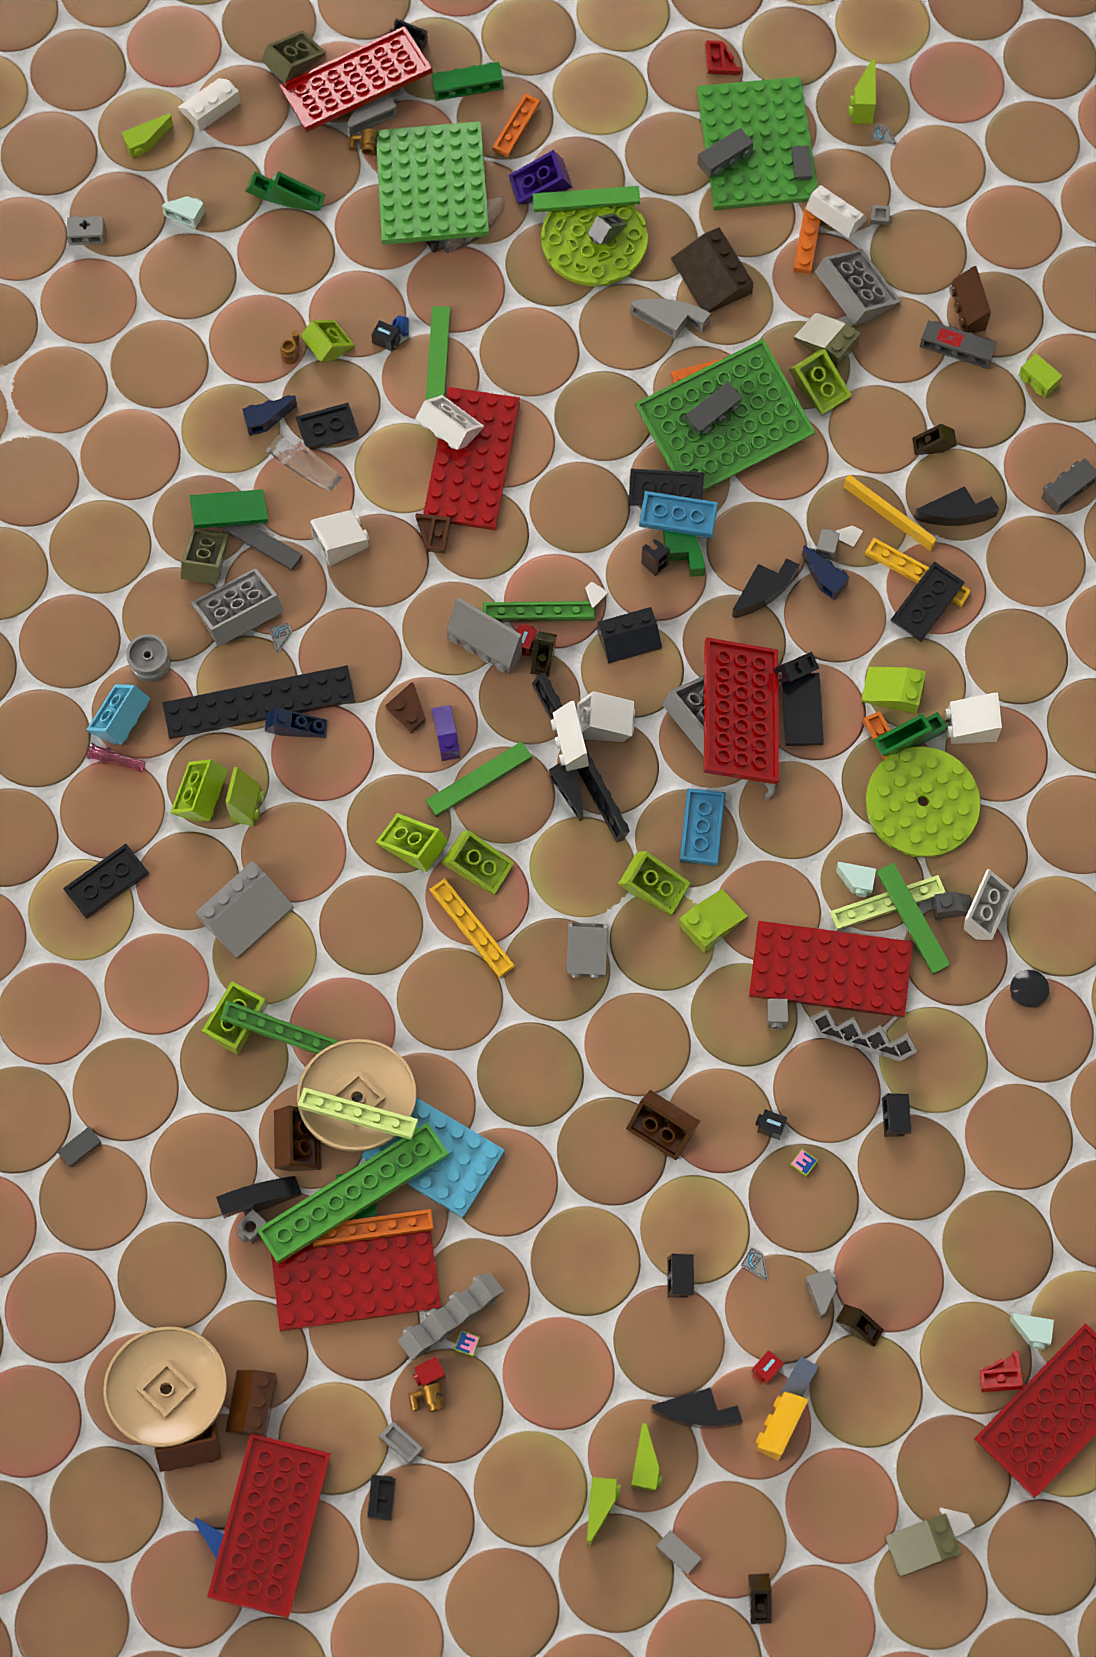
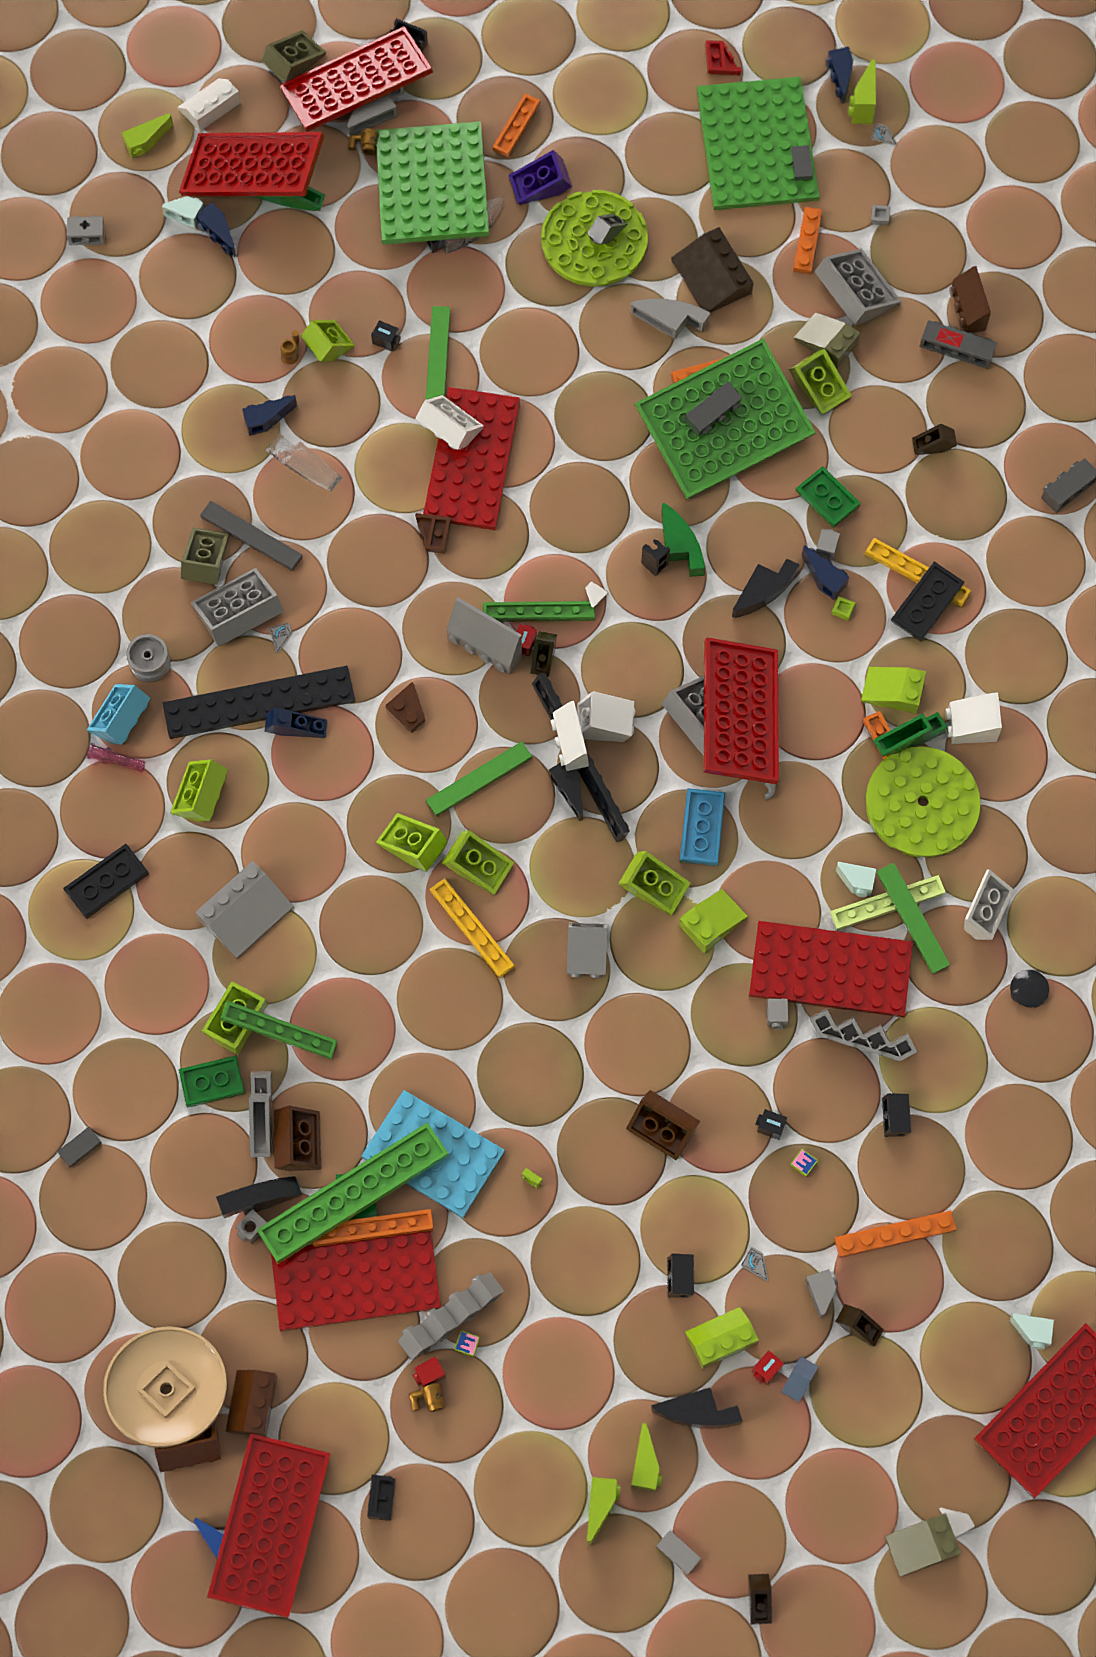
green tile [190,489,268,529] -> none
lime slope [226,766,264,826] -> none
black plate [296,402,359,451] -> none
tan dish [297,1039,416,1152] -> none
yellowish green plate [297,1088,418,1140] -> none
white slope [310,510,370,567] -> none
light grey tile [379,1421,424,1465] -> none
blue plate [392,315,409,336] -> none
green brick [431,62,504,101] -> none
dark purple slope [432,705,460,761] -> none
bright green tile [533,186,640,212] -> none
black slope [597,607,662,664] -> none
black tile [628,468,705,507] -> none
dark azure tile [639,491,718,538] -> none
dark grey brick [697,128,753,179] -> none
yellow slope [755,1392,808,1461] -> none
black hinge [773,652,819,683] -> none
black tile [781,673,824,746] -> none
white slope [805,185,868,238] -> none
white sticker [836,526,863,547] -> none
yellow tile [844,475,937,552] -> none
black slope [914,486,999,526] -> none
dark grey slope [932,892,972,920] -> none
red wing [980,1351,1023,1392] -> none
lime brick [1019,353,1063,398] -> none
none -> red plate [179,132,324,196]
none -> green tile [179,1055,245,1108]
none -> dark blue slope [196,202,236,258]
none -> light grey slope [249,1071,272,1157]
none -> lime tile [522,1168,543,1189]
none -> lime slope [685,1307,759,1369]
none -> green plate [795,466,861,528]
none -> dark blue slope [825,46,854,104]
none -> lime tile [831,596,856,621]
none -> orange plate [834,1210,957,1258]

